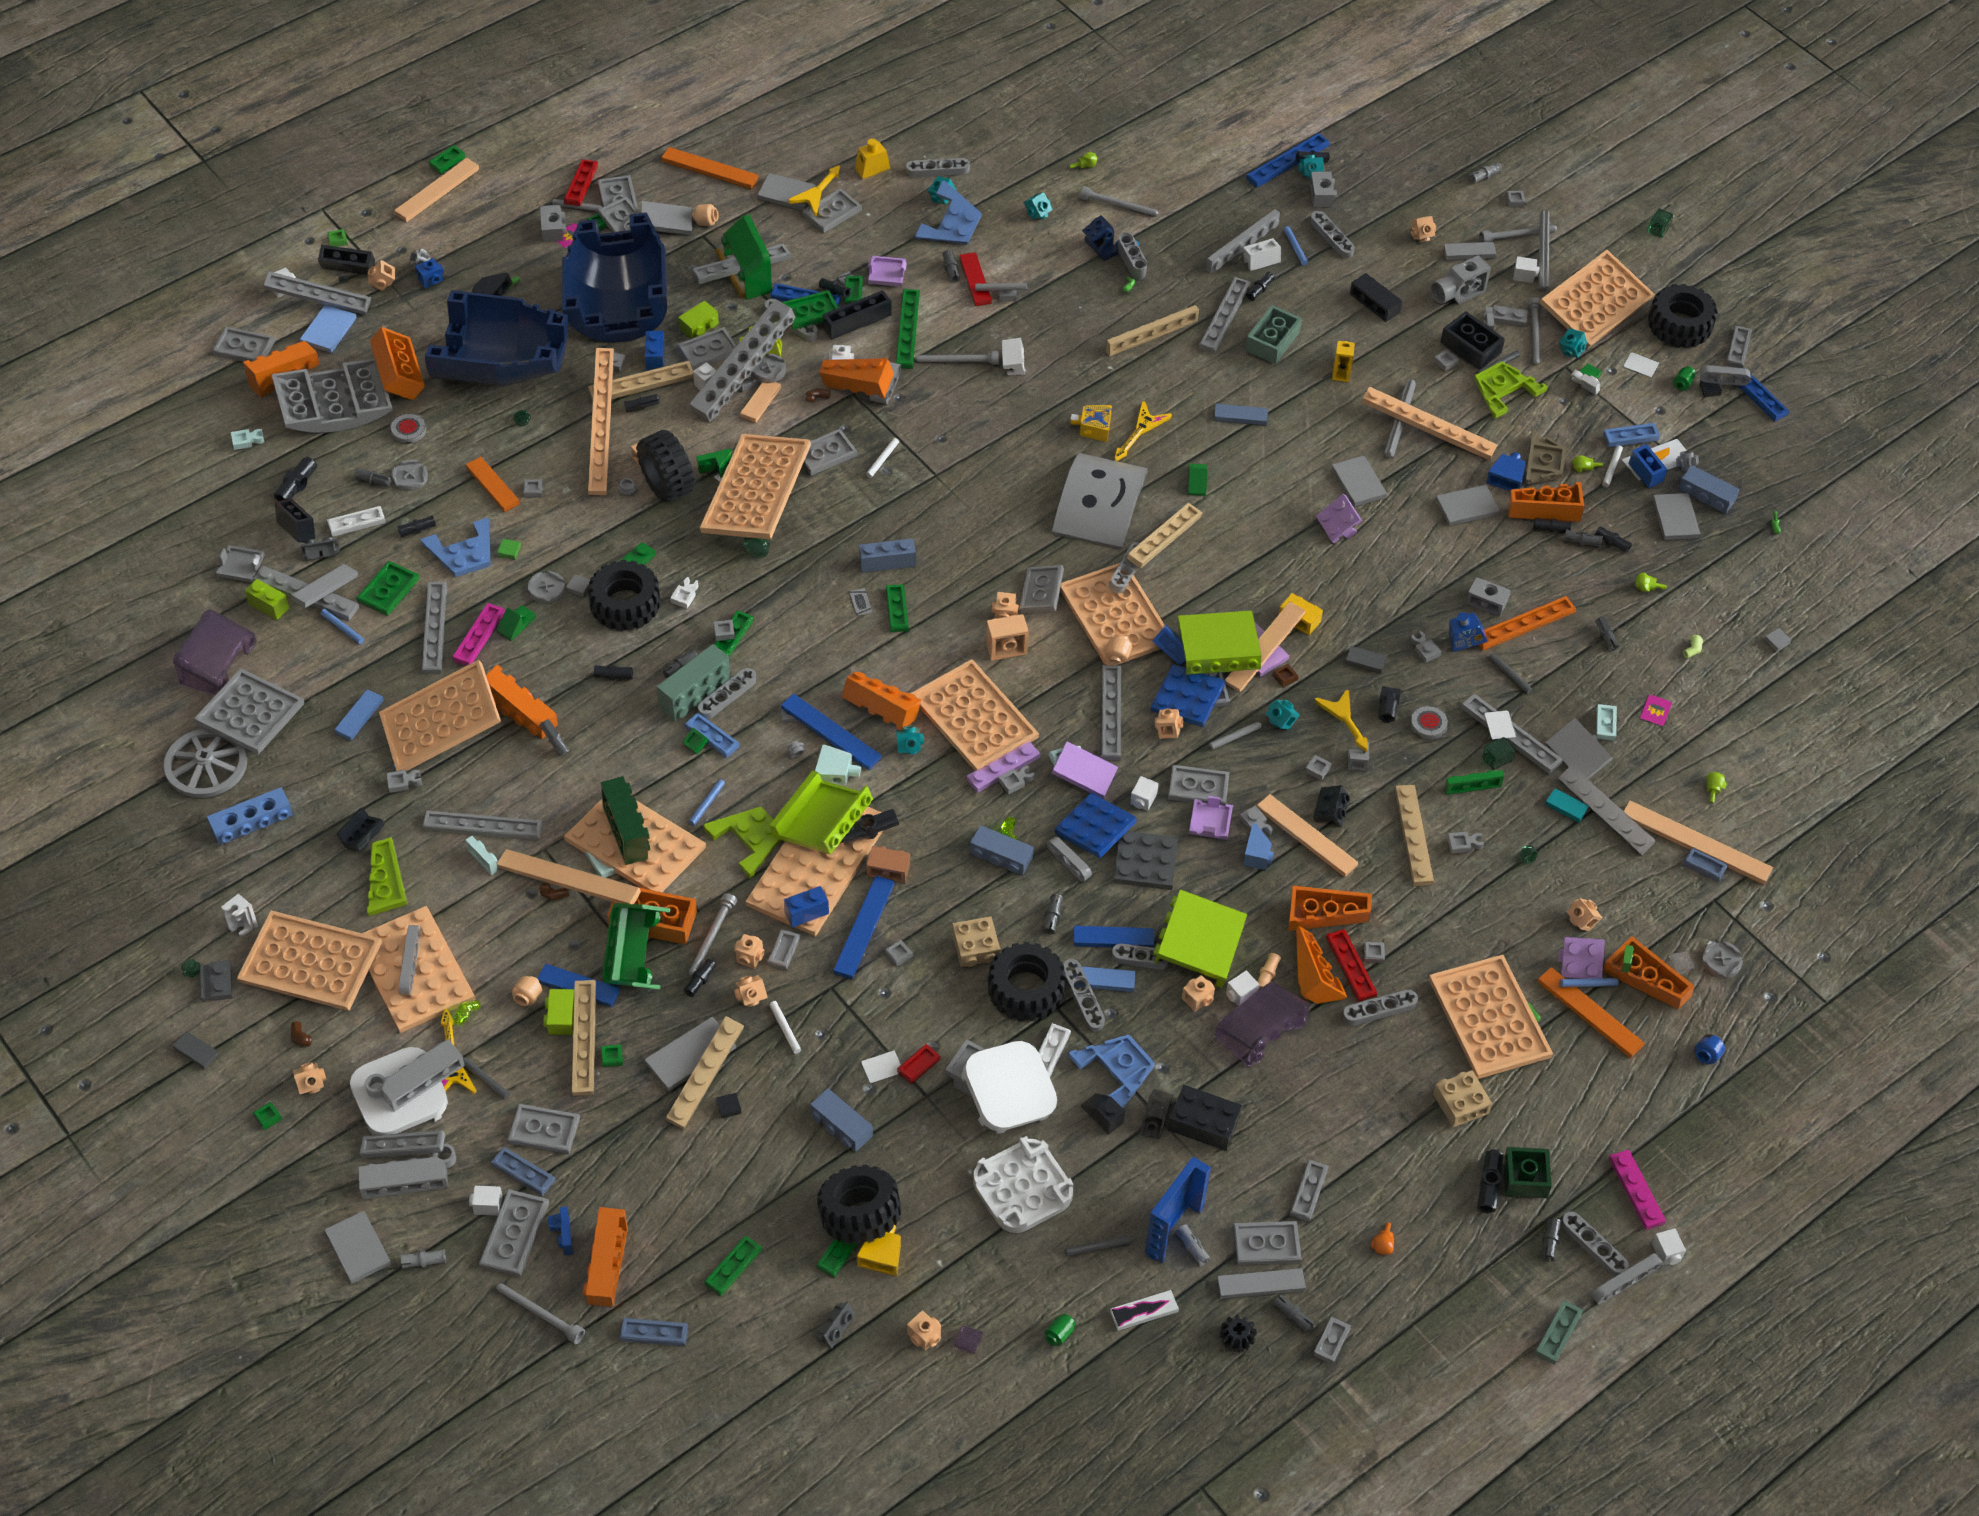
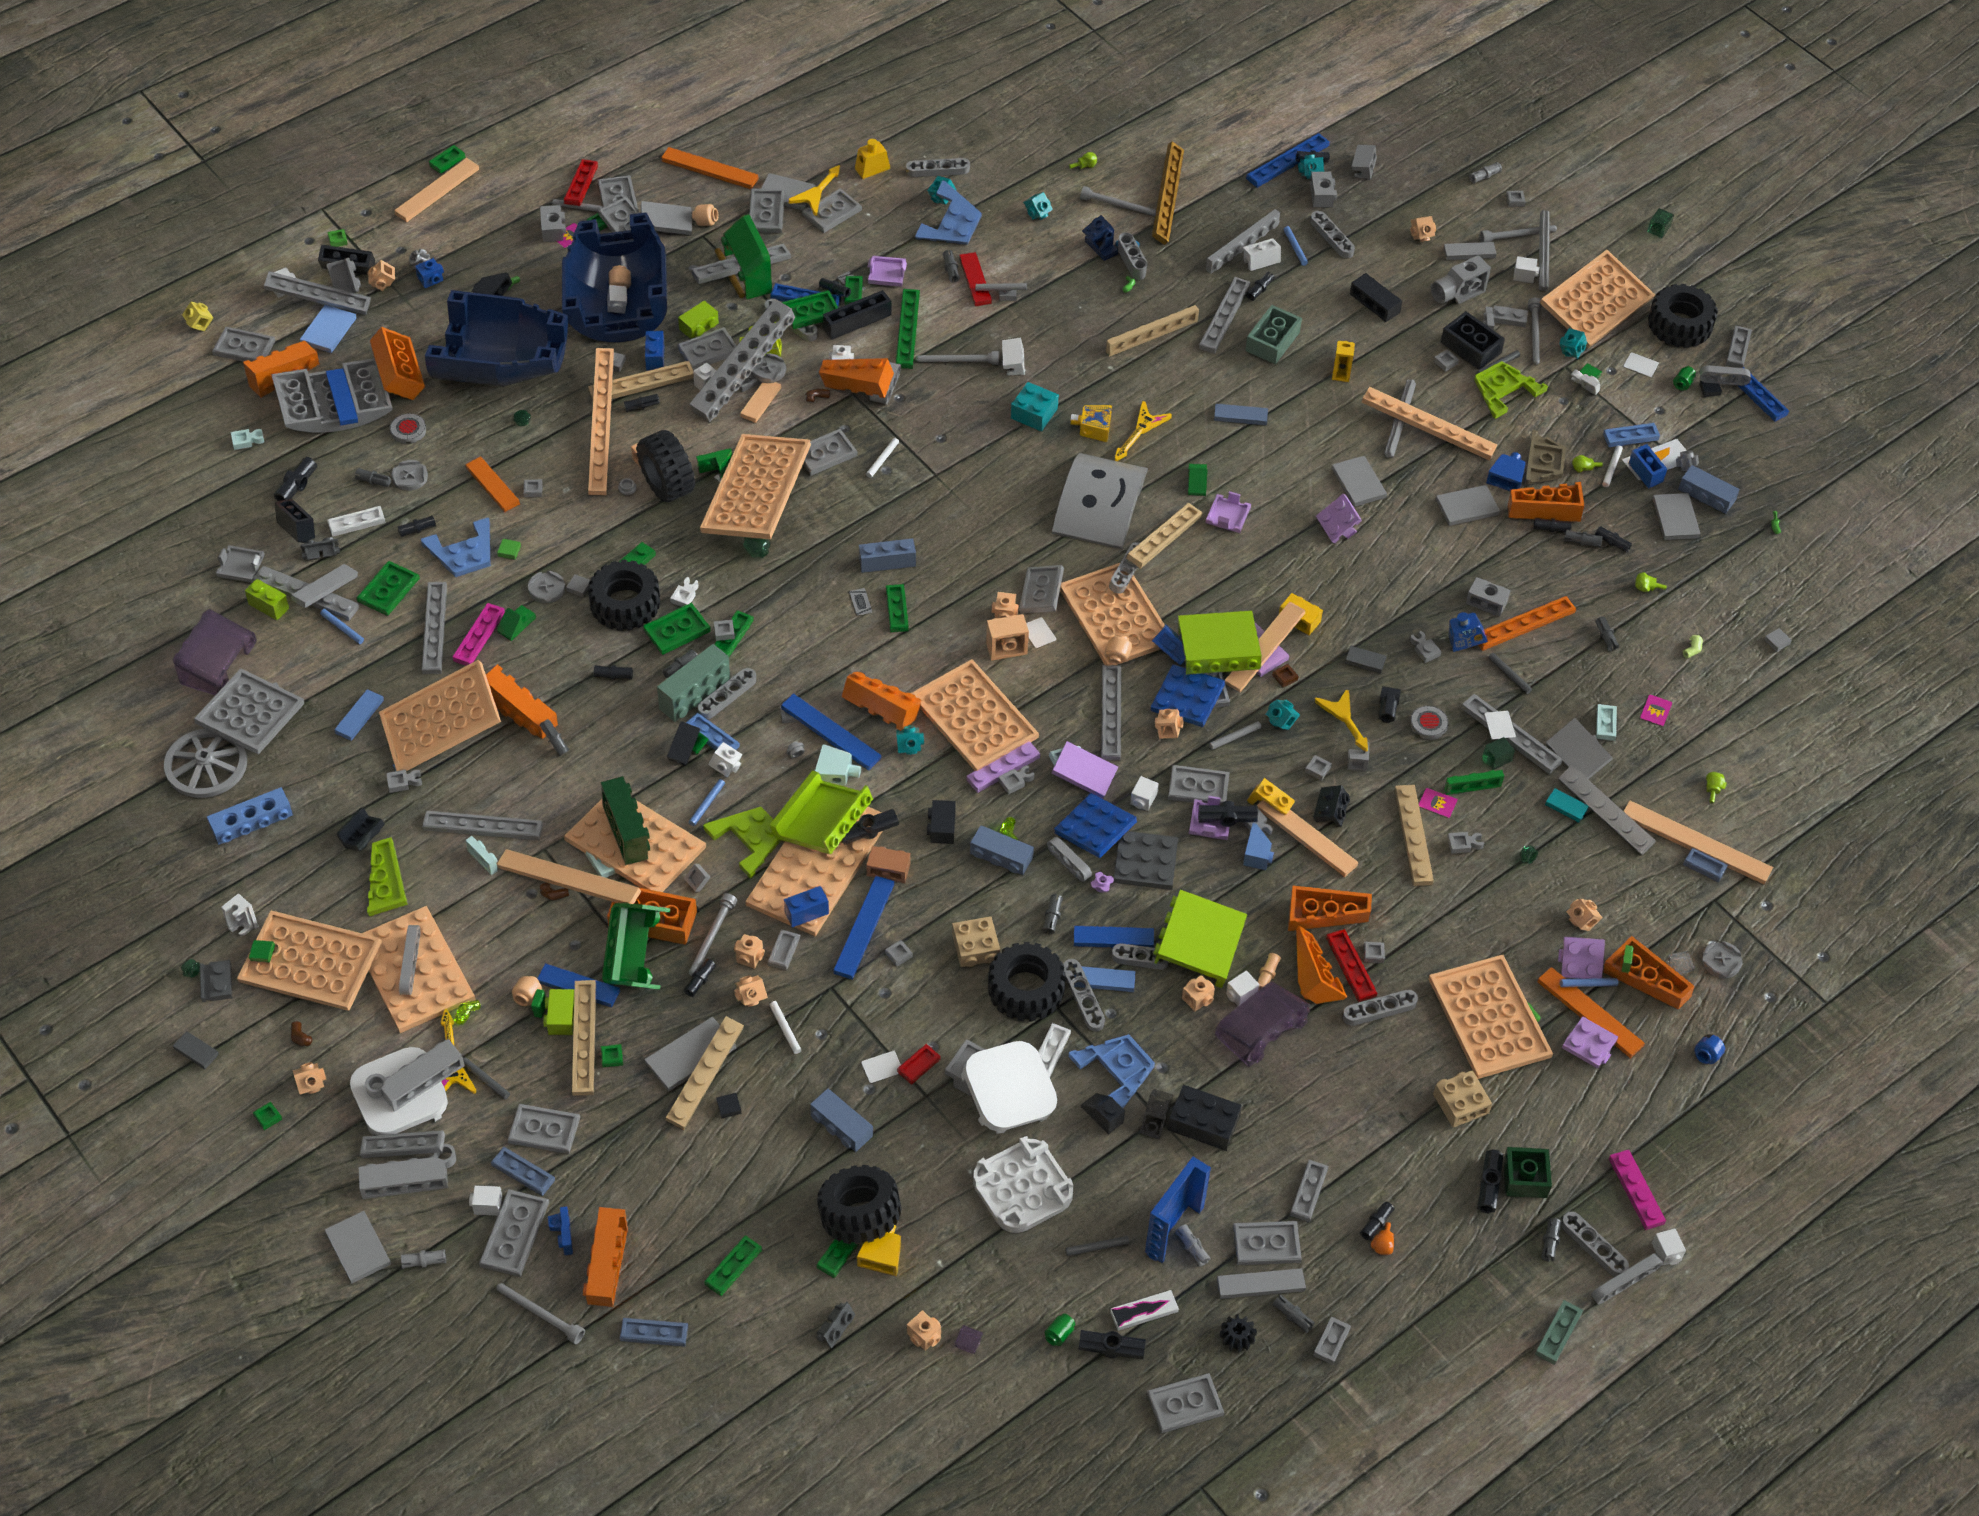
none -> light yellow brick [182,302,213,331]
none -> green tile [249,940,275,963]
none -> light grey bracket [326,258,361,293]
none -> blue tile [326,368,358,426]
none -> green tile [531,989,546,1018]
none -> white brick [607,285,627,313]
none -> light nougat head [609,265,631,289]
none -> green plate [643,602,711,655]
none -> black hinge [667,721,701,766]
none -> light grey plate [684,864,710,892]
none -> white brick [708,742,742,777]
none -> light grey tile [749,189,785,233]
none -> black brick [927,800,956,844]
none -> teal brick [1011,382,1059,432]
none -> white sticker [1026,617,1056,648]
none -> black piece [1078,1330,1146,1360]
none -> lavender plate [1091,872,1114,892]
none -> light grey tile [1147,1373,1224,1433]
none -> pearl gold plate [1152,141,1184,245]
none -> black piece [1198,801,1258,827]
none -> lavender piece [1206,491,1251,533]
none -> yellow bracket [1247,778,1295,815]
none -> light grey hinge [1351,145,1377,180]
none -> black pin [1360,1202,1395,1240]
none -> dark pink sticker [1419,788,1458,818]
none -> lavender piece [1562,1016,1618,1069]

